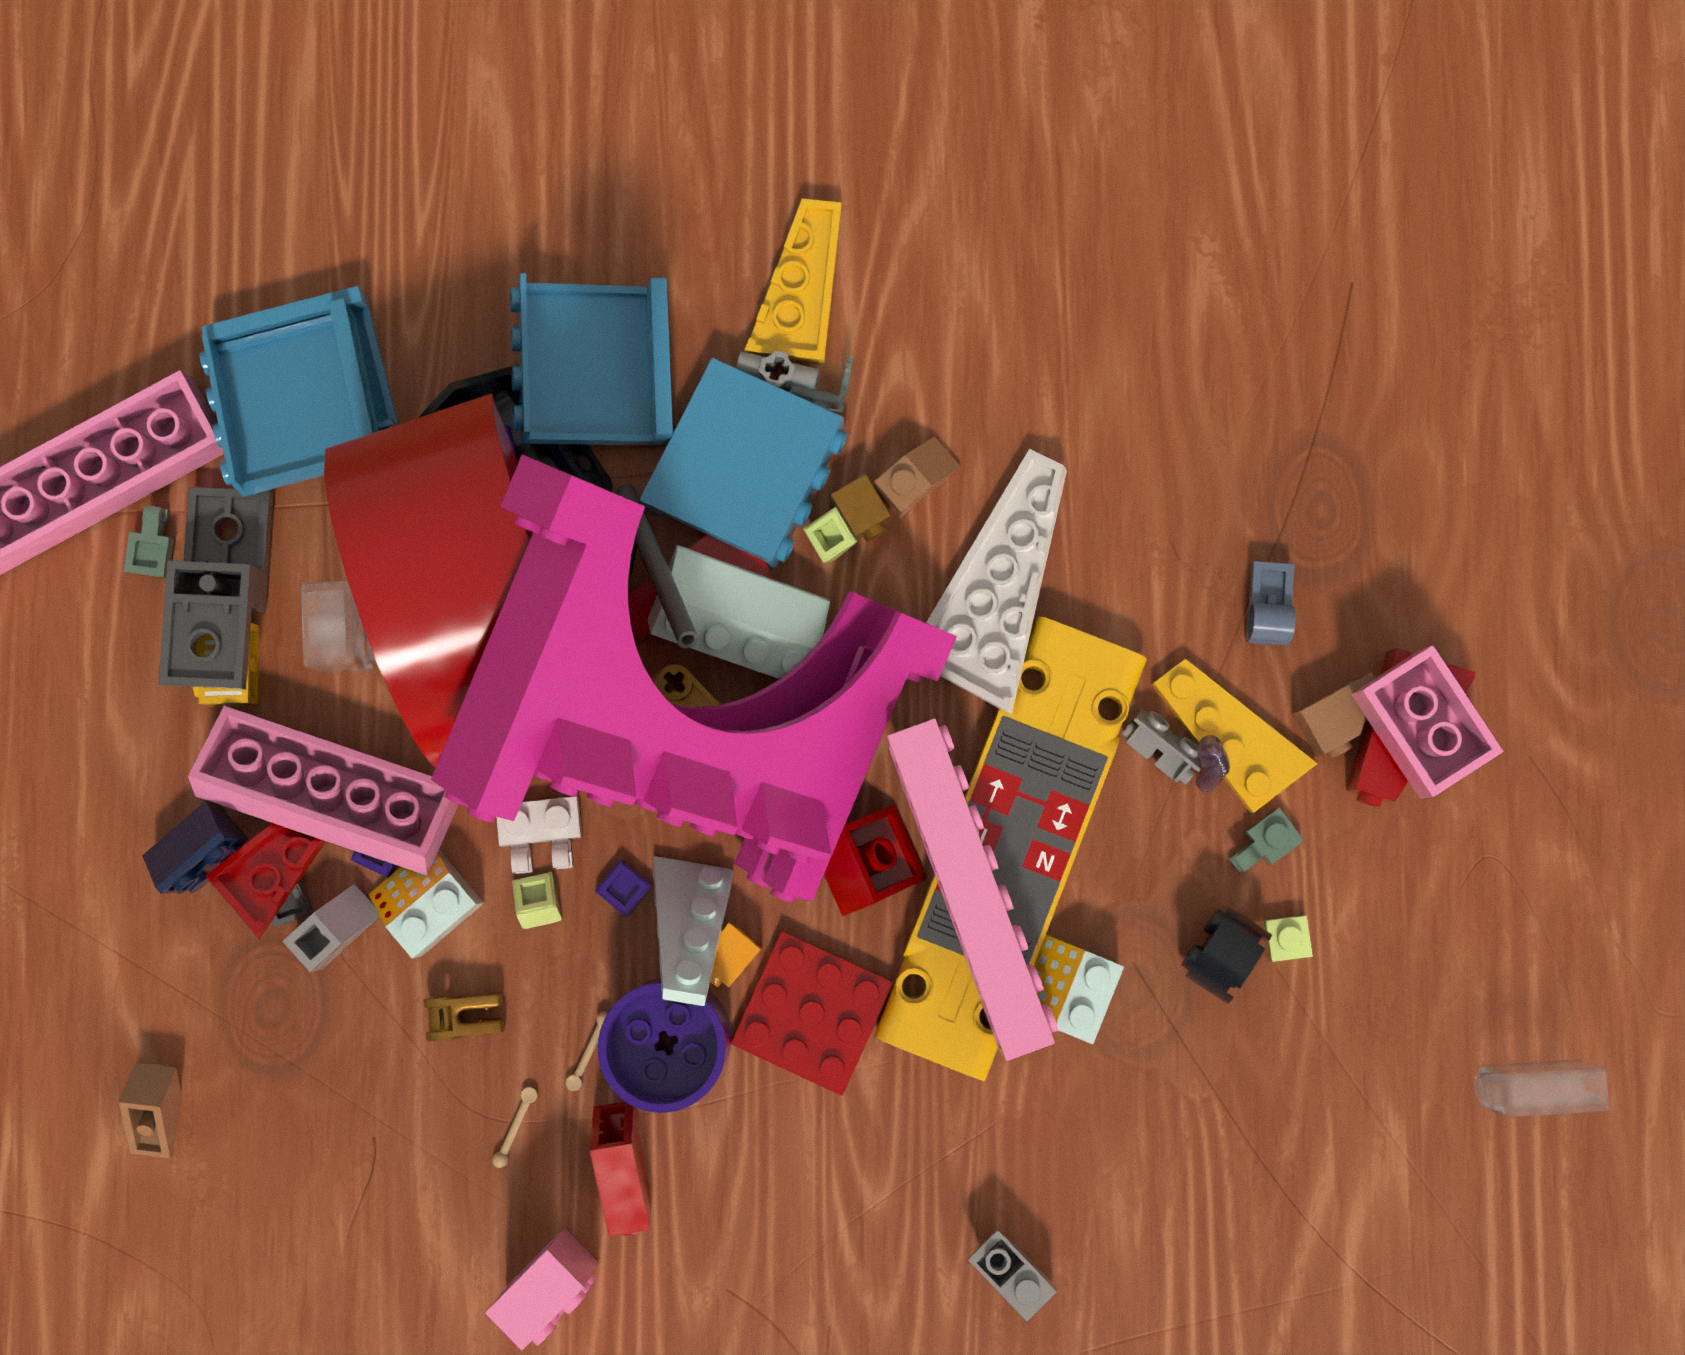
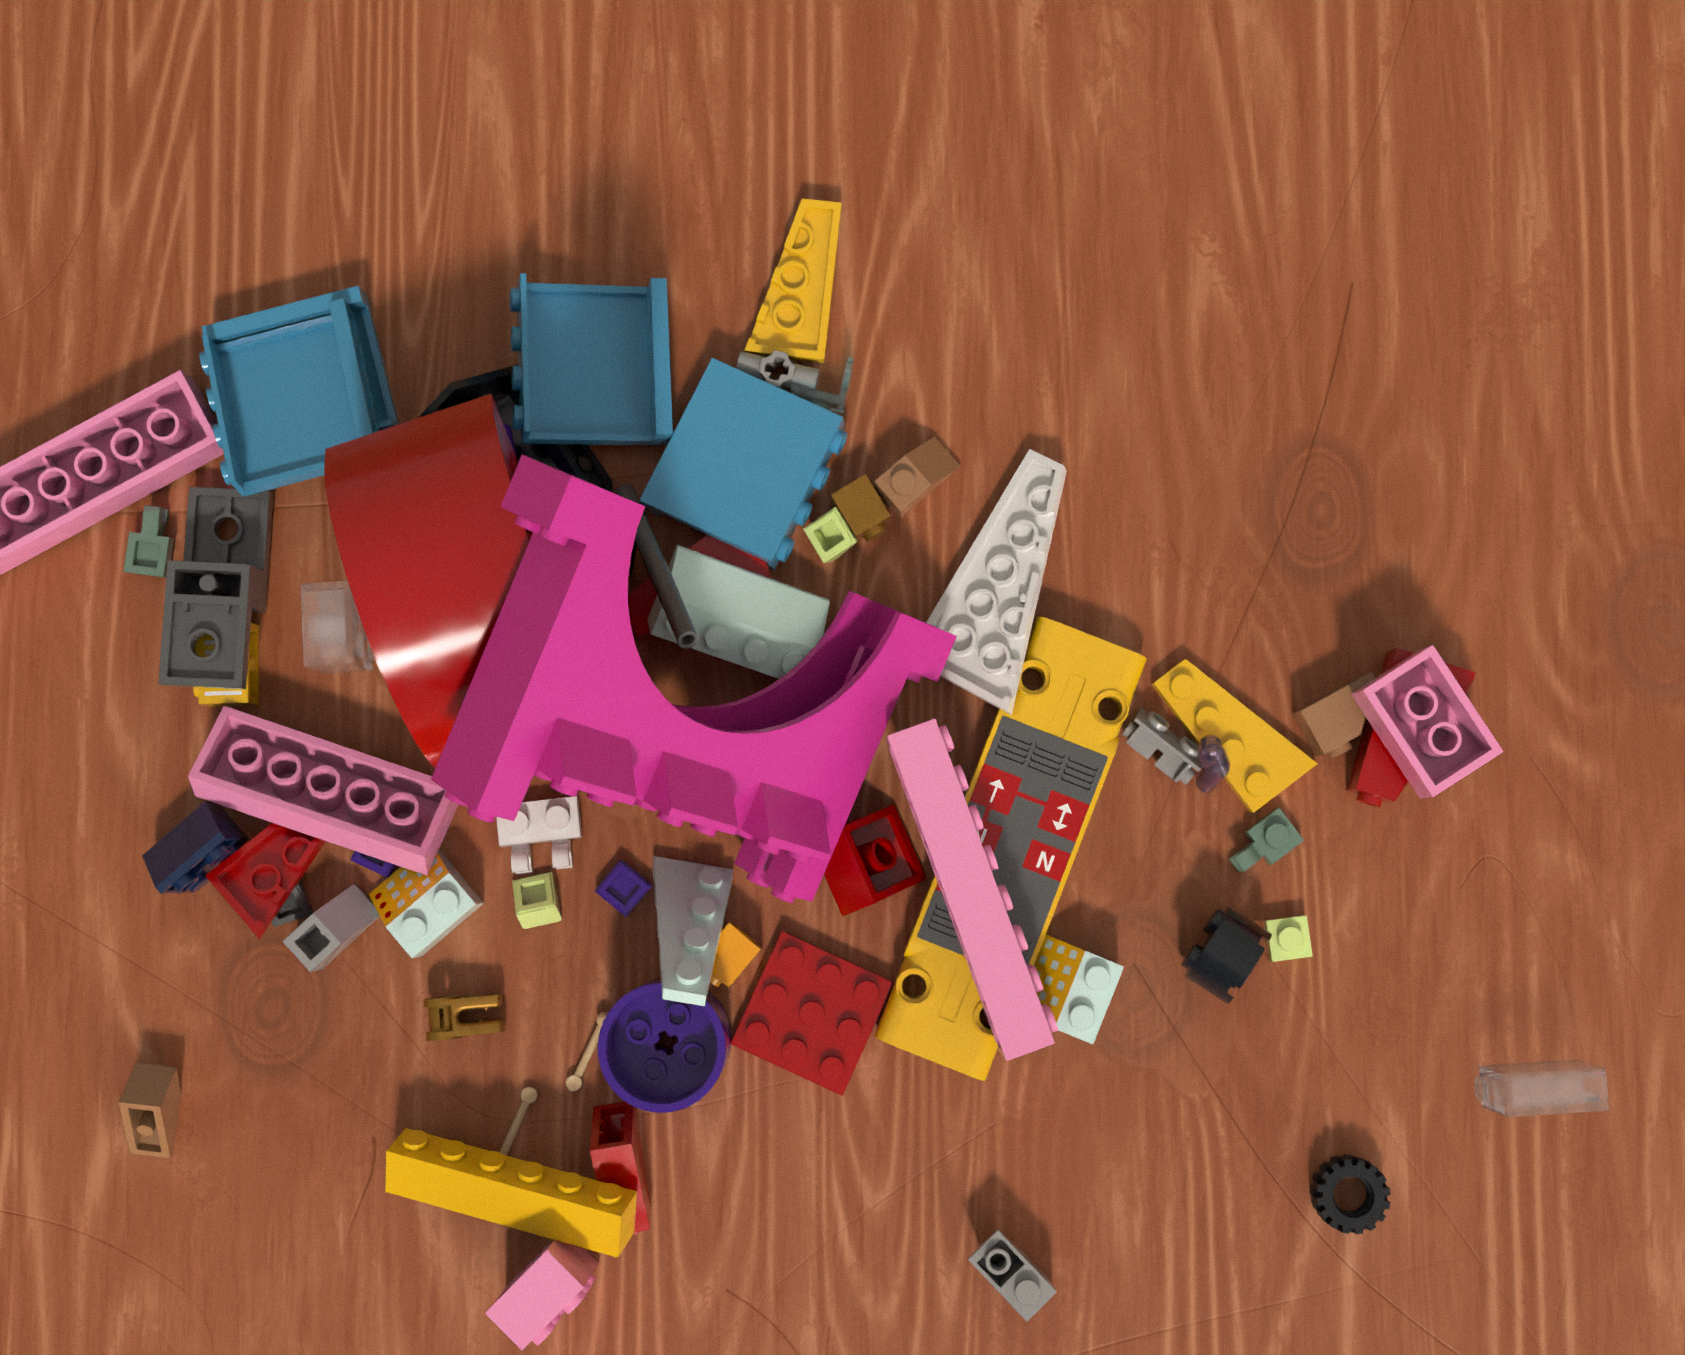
pearl gold piece [656,664,721,707] -> none
sand blue plate [1246,561,1296,646] -> none
none -> yellow brick [385,1128,637,1258]
none -> black tyre [1310,1154,1391,1234]

